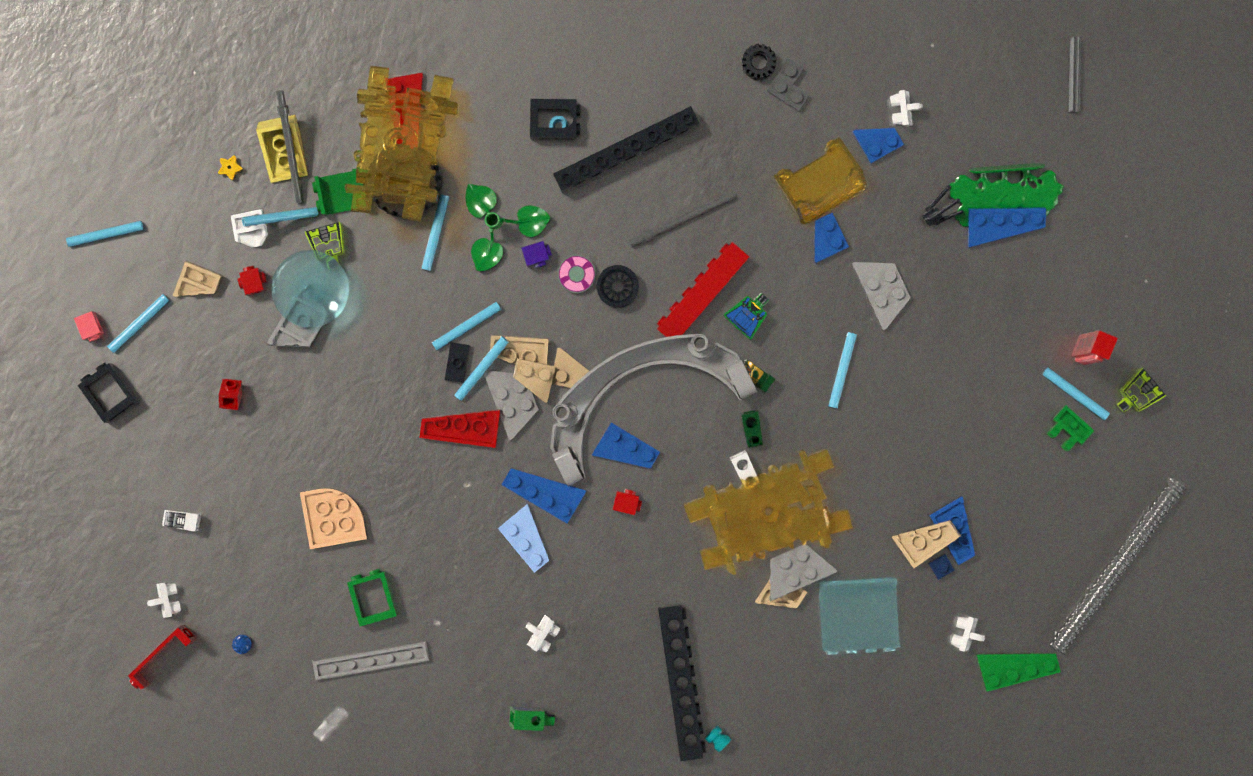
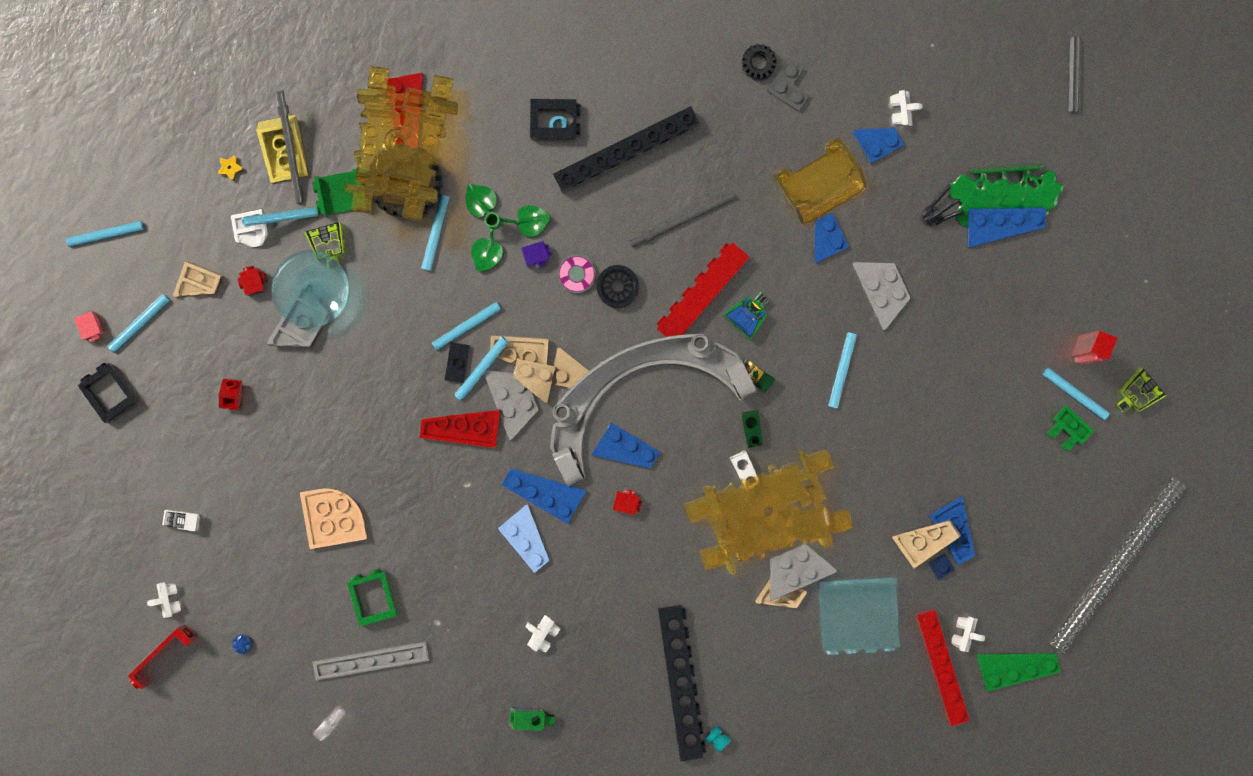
none -> red brick [915,609,970,726]

